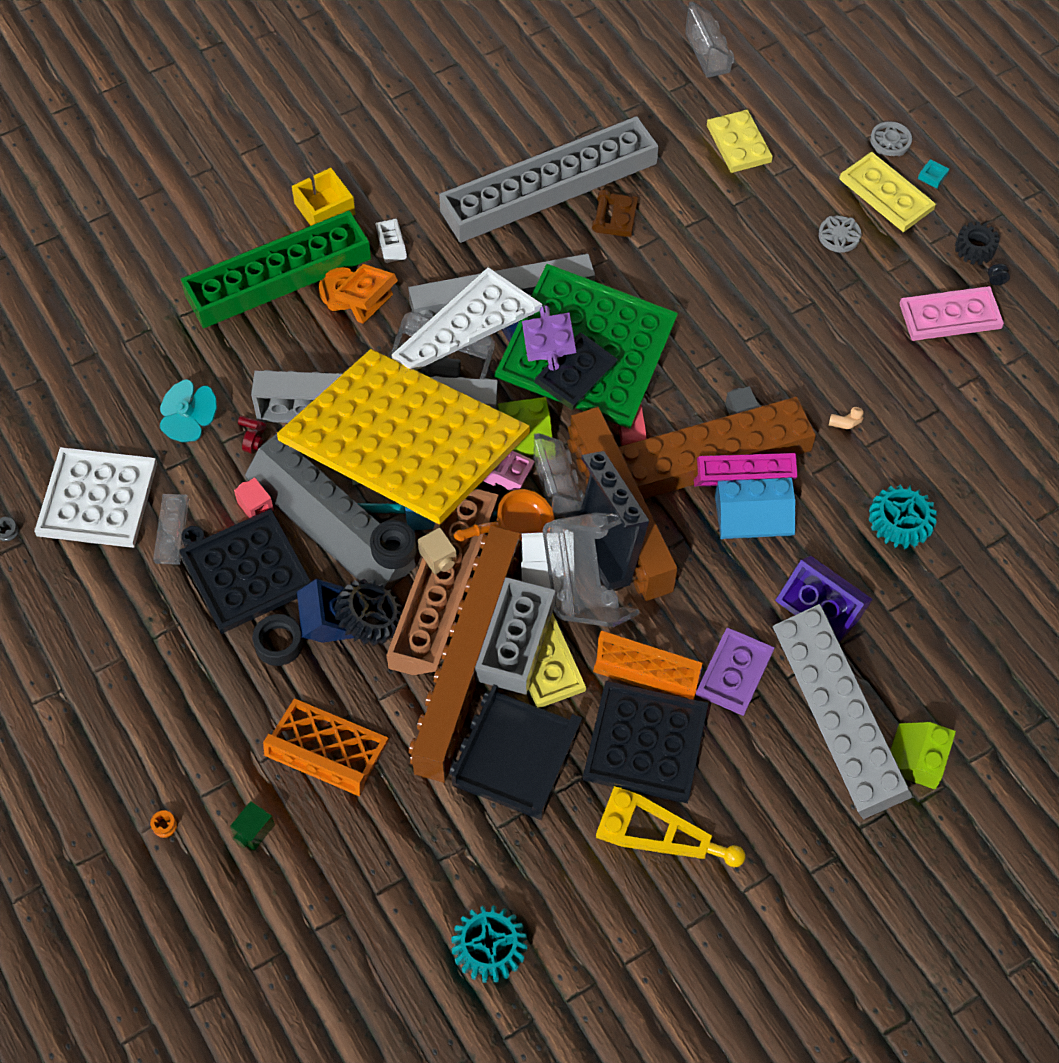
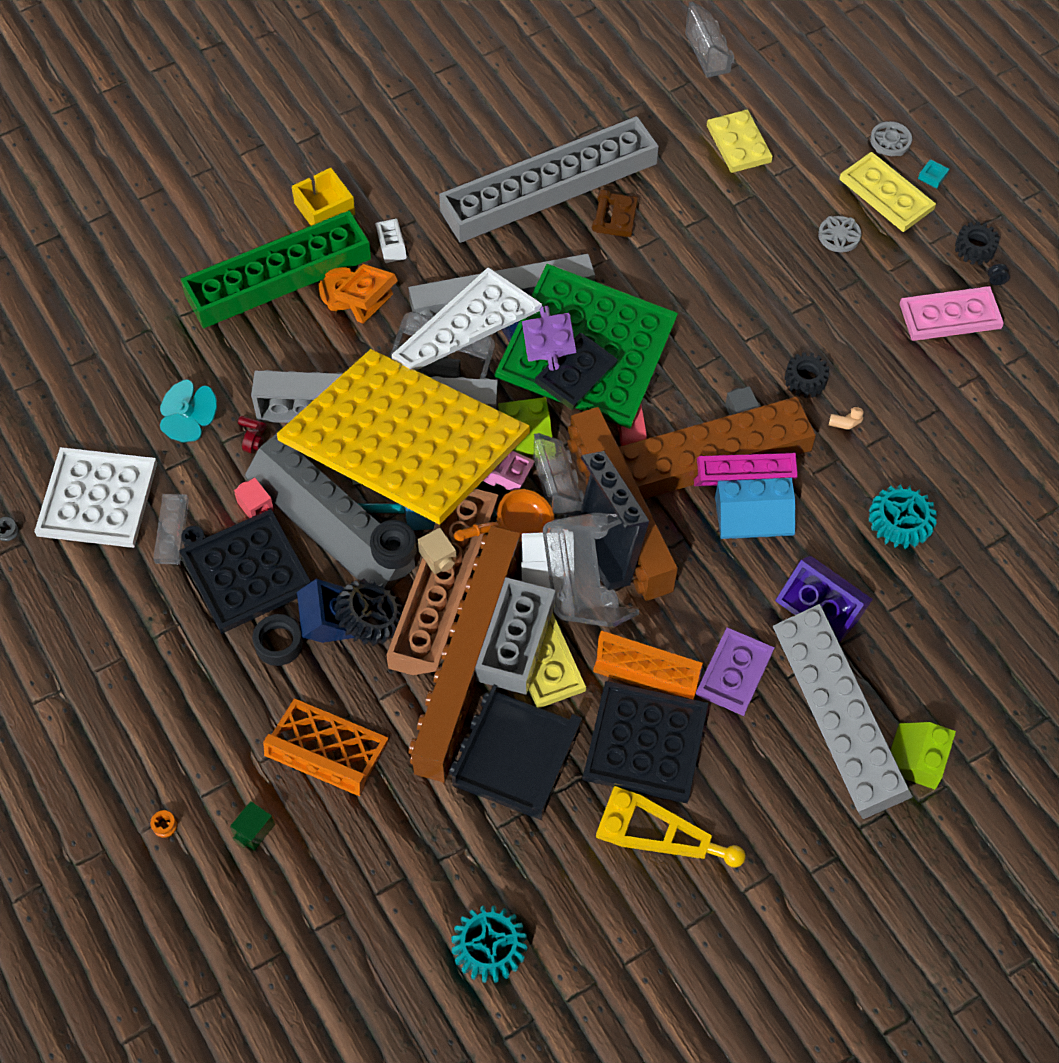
none -> black tyre [784,352,830,398]

